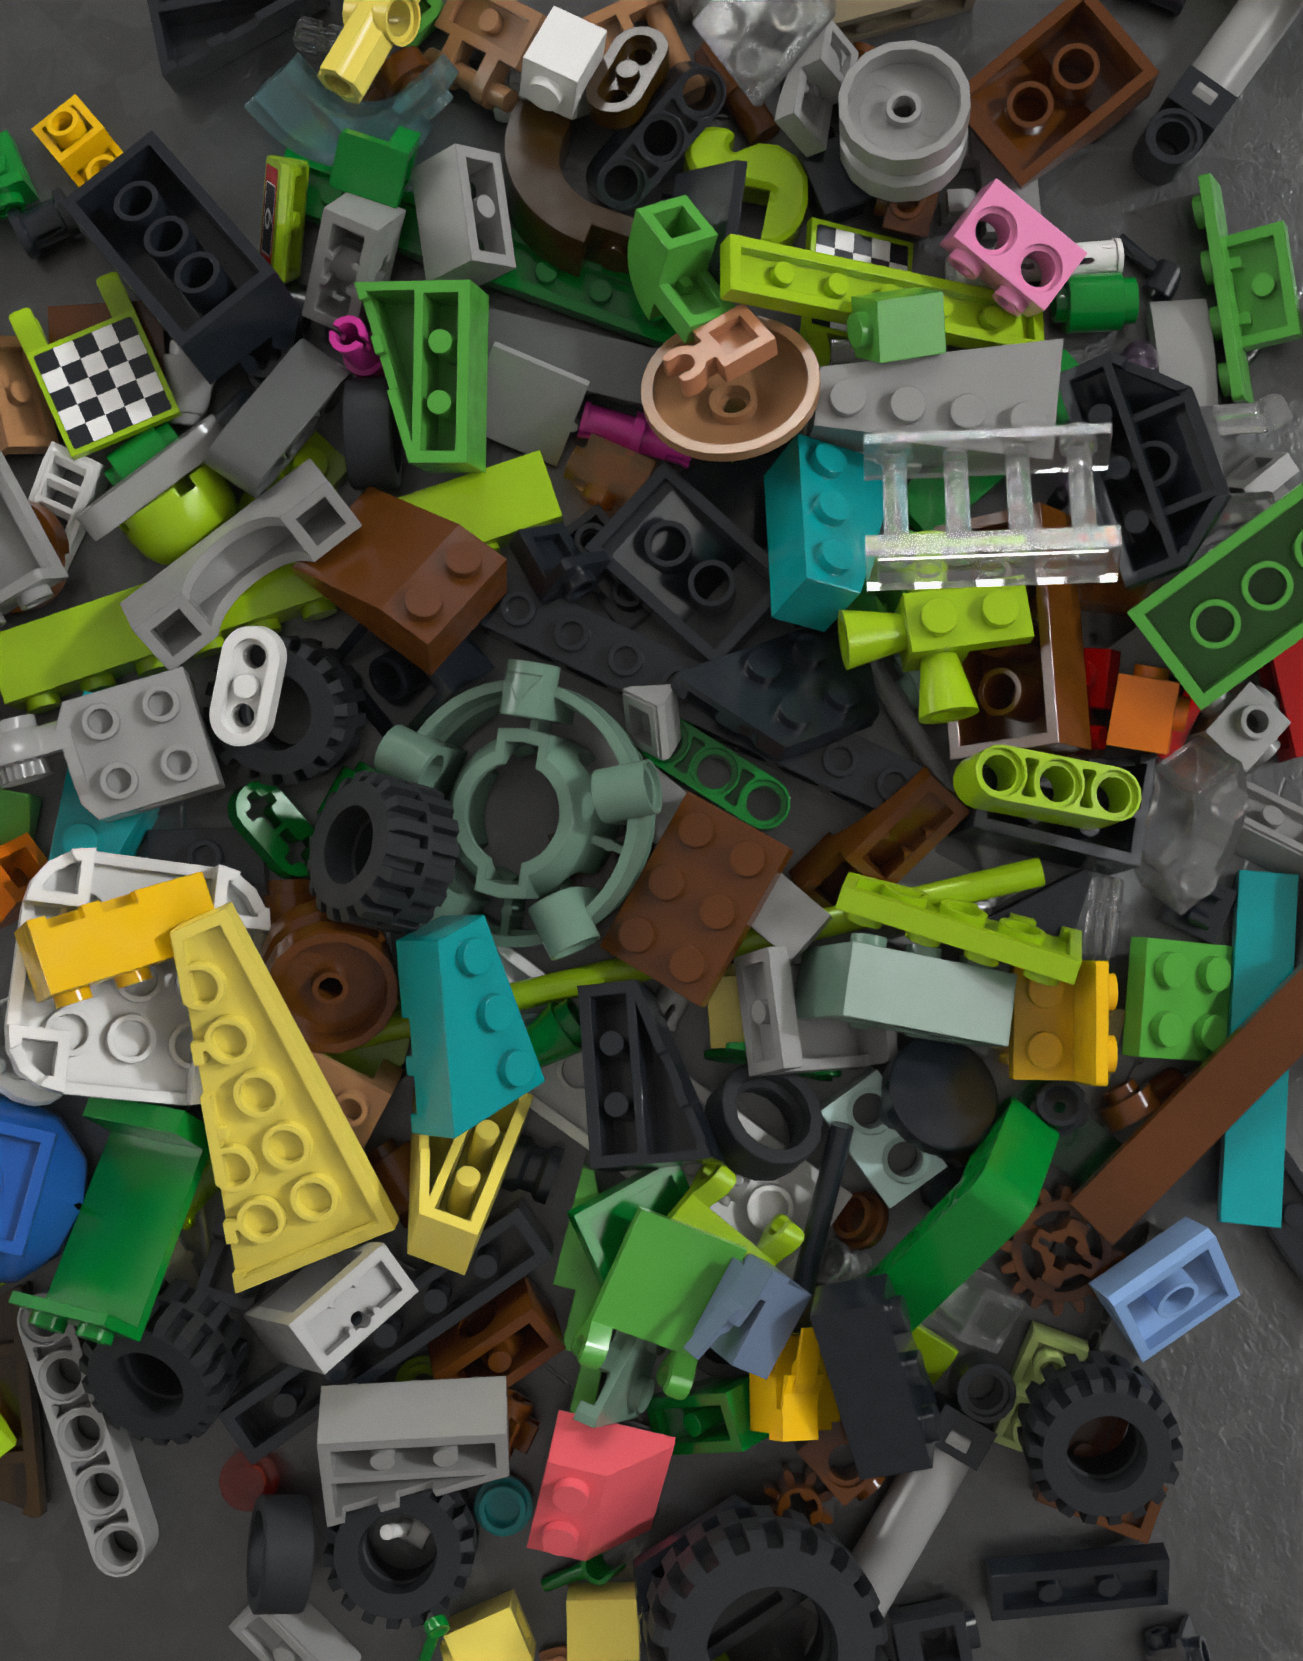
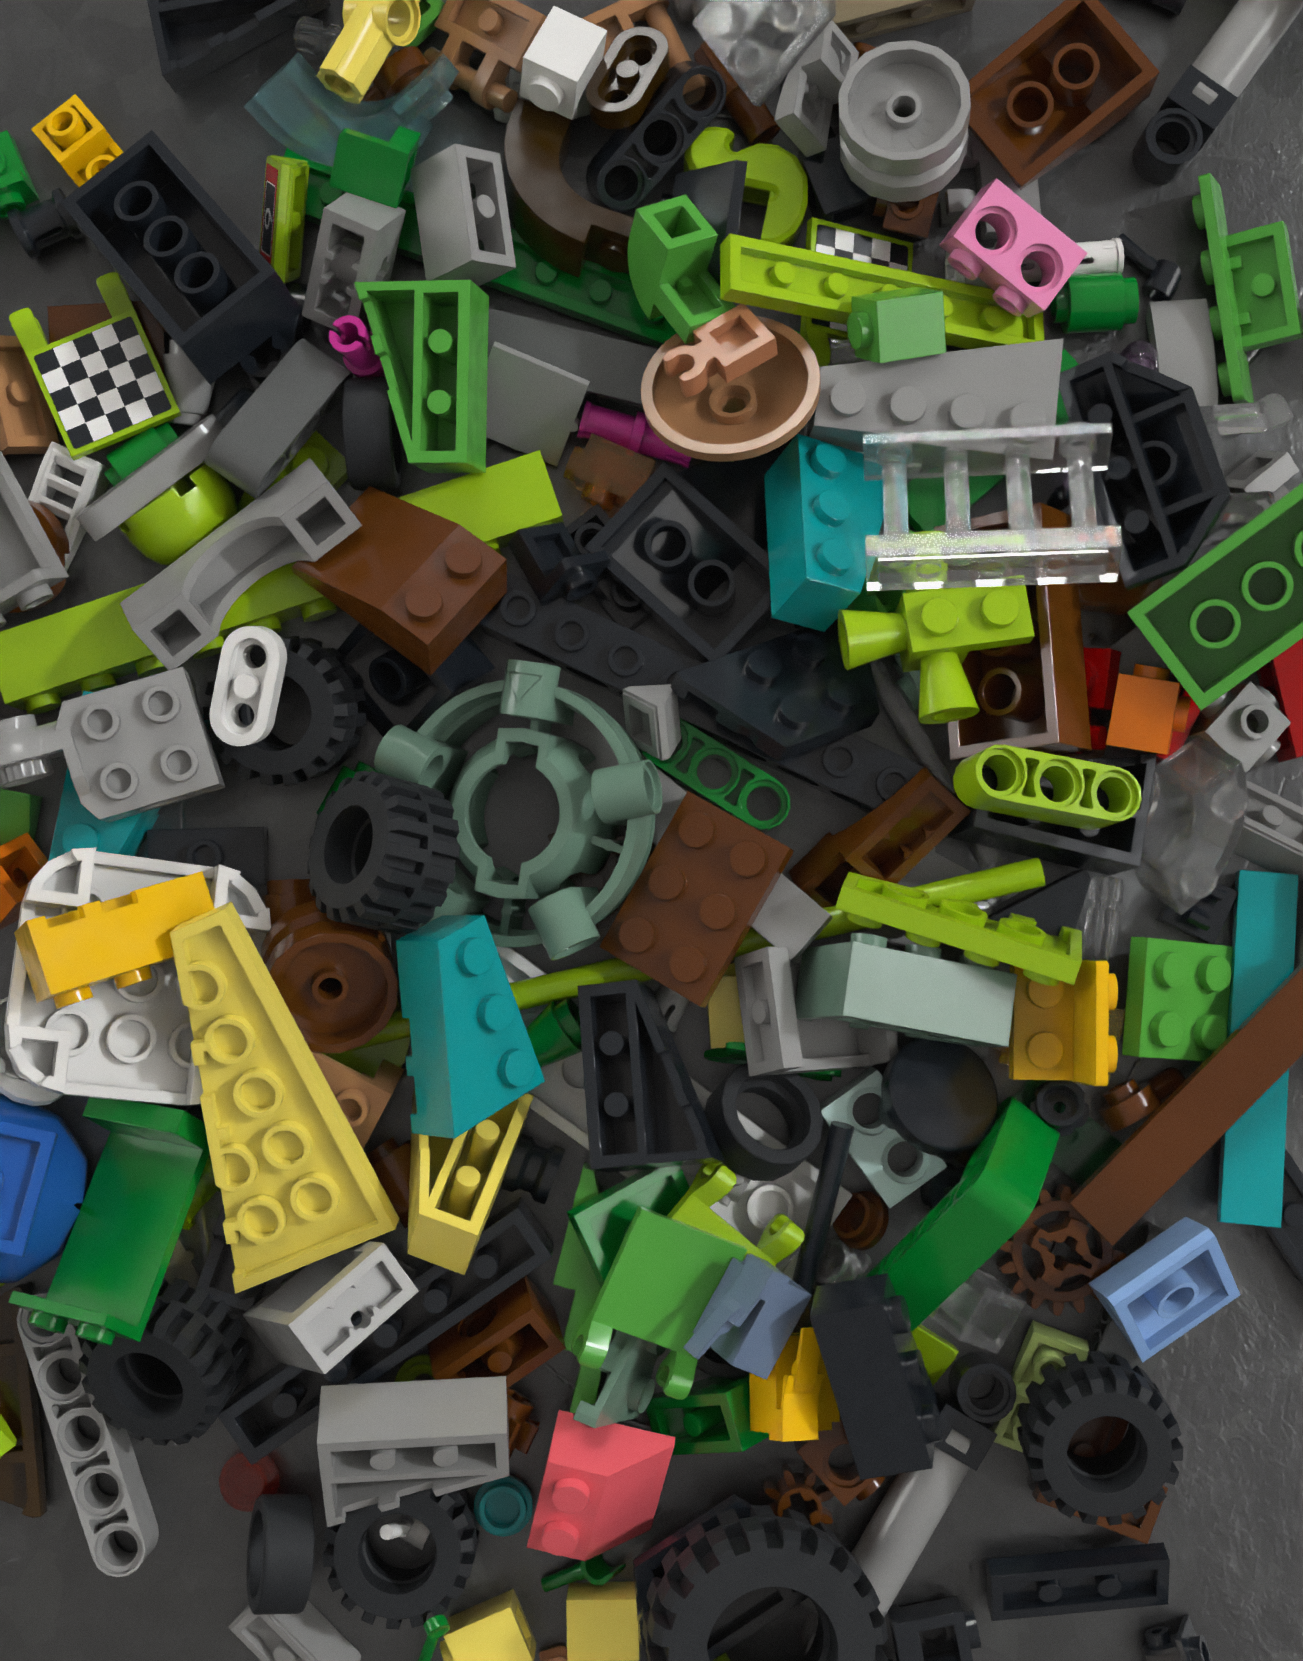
green beam [227,781,315,879] -> none

